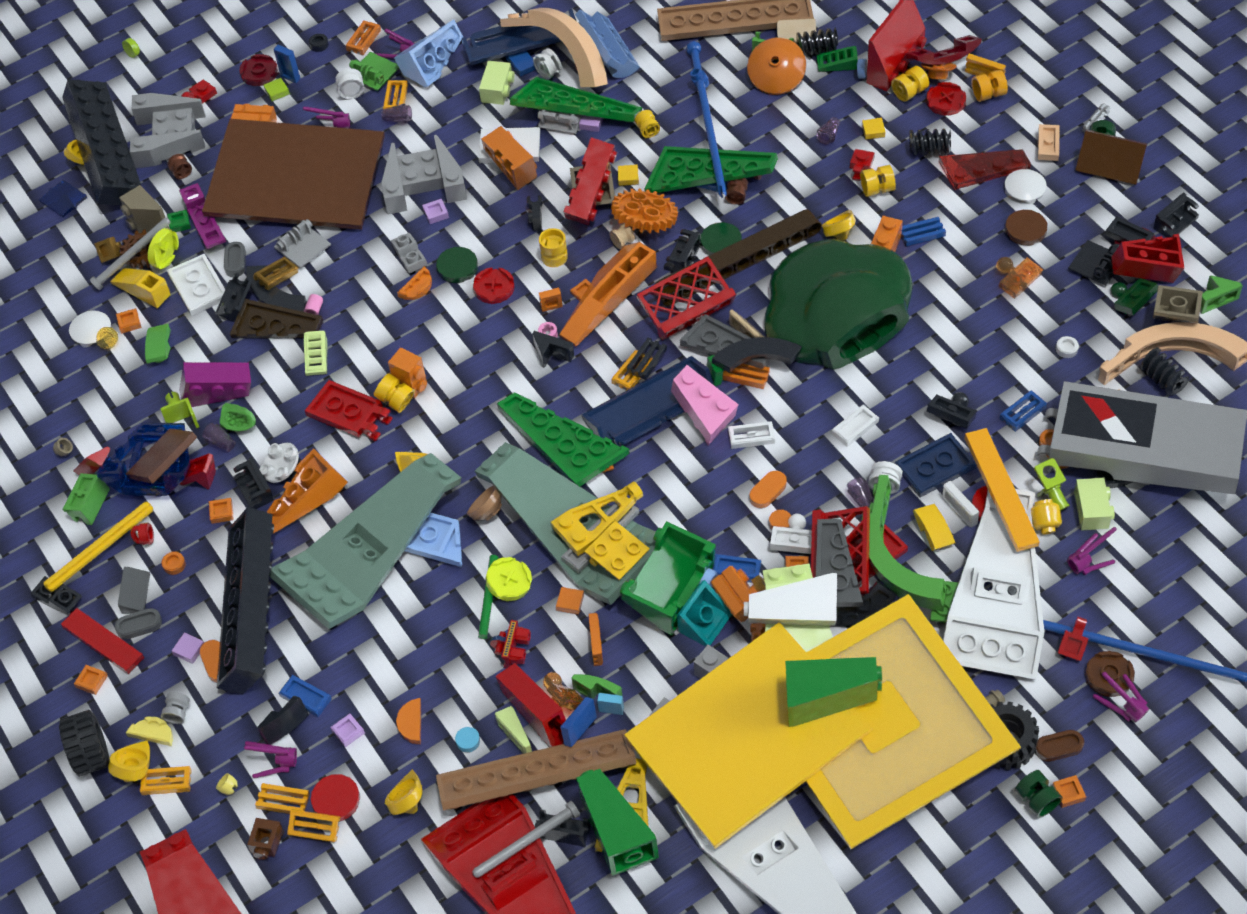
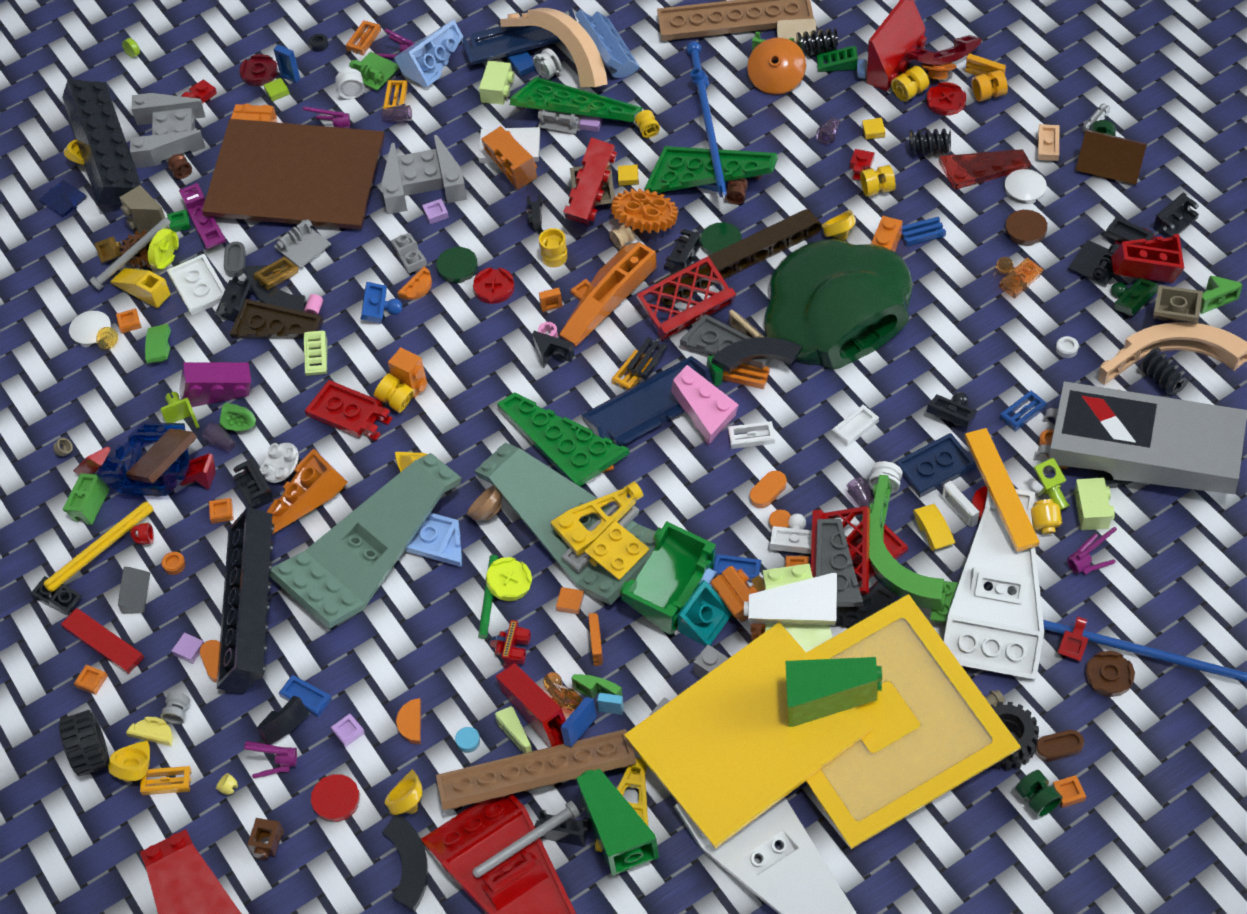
dark grey tile [115,608,162,639] -> none
light orange tile [255,783,310,814] -> none
light orange tile [287,809,340,842] -> none
magenta plant [1093,672,1150,722] -> none
none -> blue plate [360,282,403,324]
none -> black tile [382,814,428,912]

